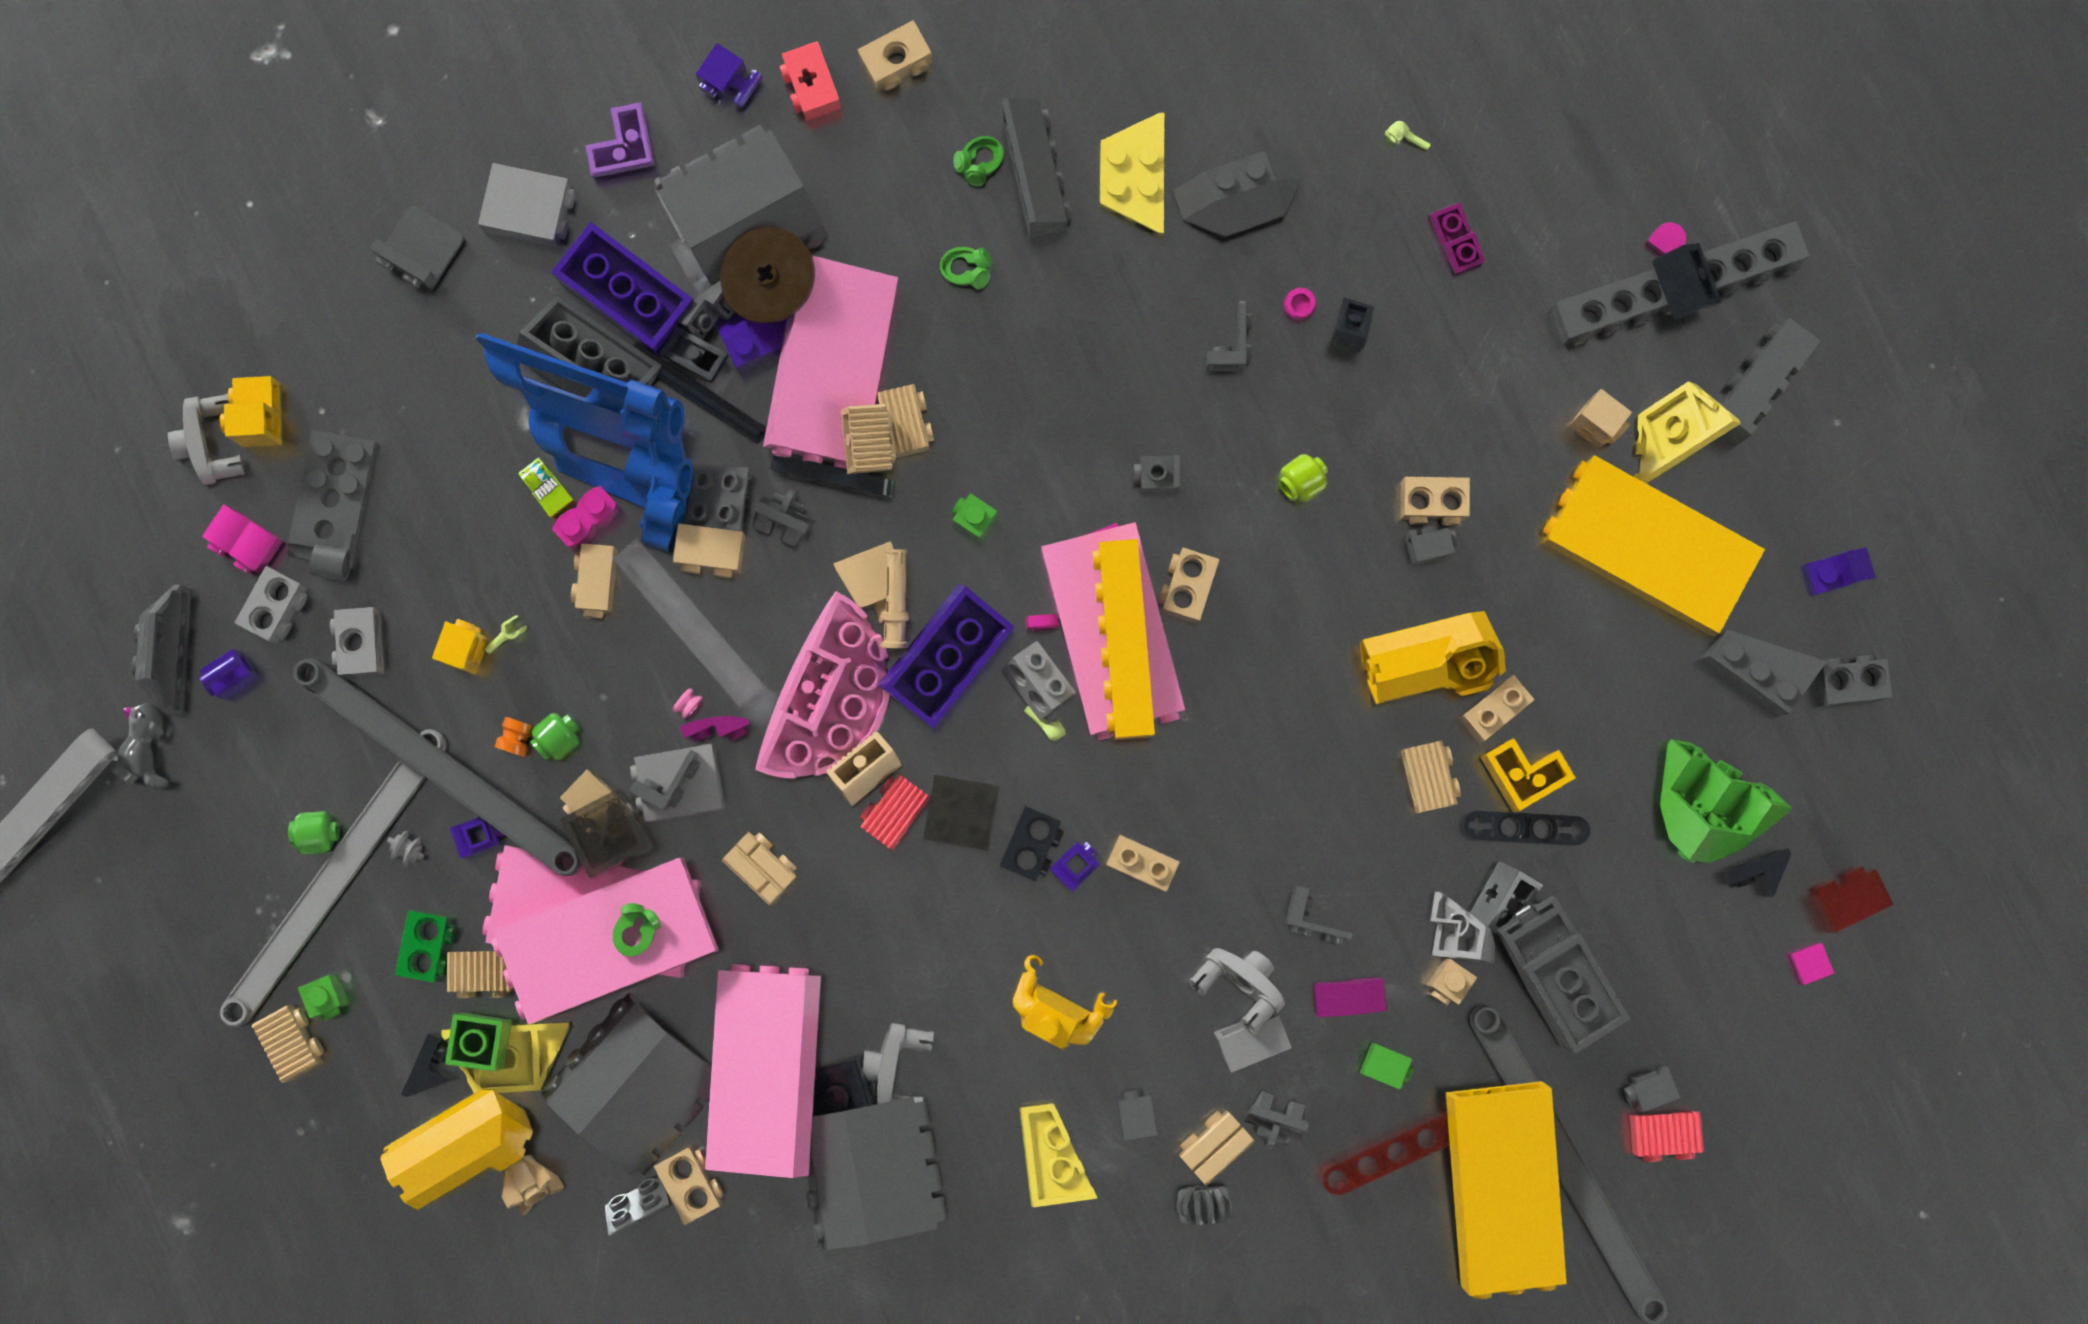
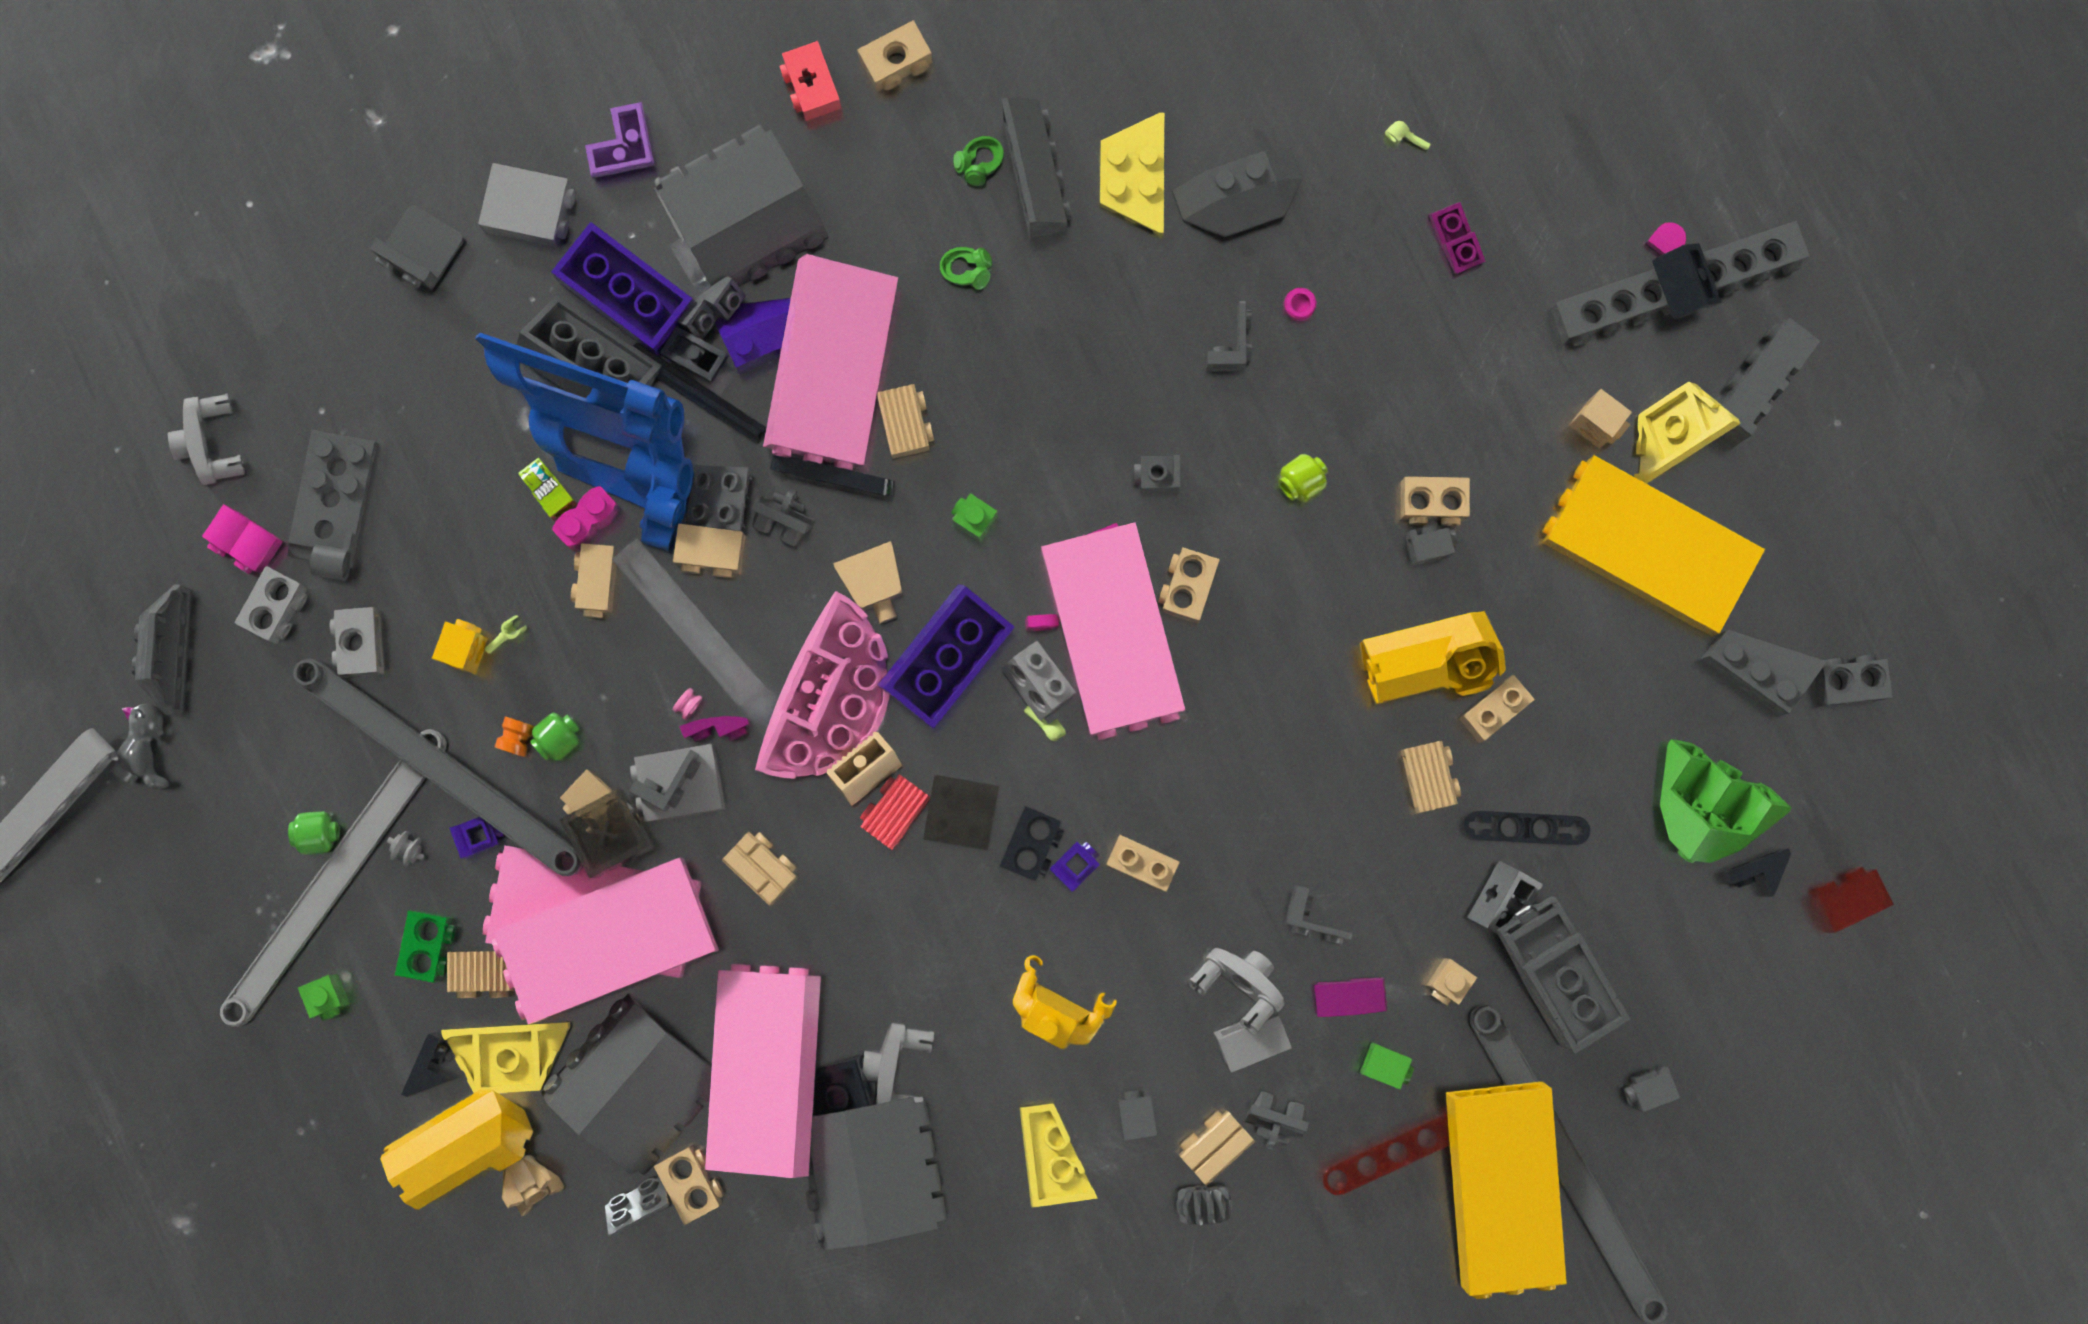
dark purple brick [199,649,259,700] -> none
yellow brick [220,376,282,447] -> none
tan brick [252,1005,324,1083] -> none
bright green head [445,1013,512,1071] -> none
bright green piece [613,903,661,956] -> none
dark purple brick [695,43,763,108] -> none
dark brown piece [720,227,815,324] -> none
tan brick [841,404,896,474] -> none
tan pin [880,549,910,648] -> none
yellow brick [1092,539,1155,740] -> none
black slope [1330,297,1374,353] -> none
light grey slope [1430,892,1495,964] -> none
yellow brick [1480,738,1576,813] -> none
coral brick [1629,1111,1704,1162] -> none
dark pink tile [1789,943,1834,985] -> none
dark purple slope [1804,547,1876,596] -> none

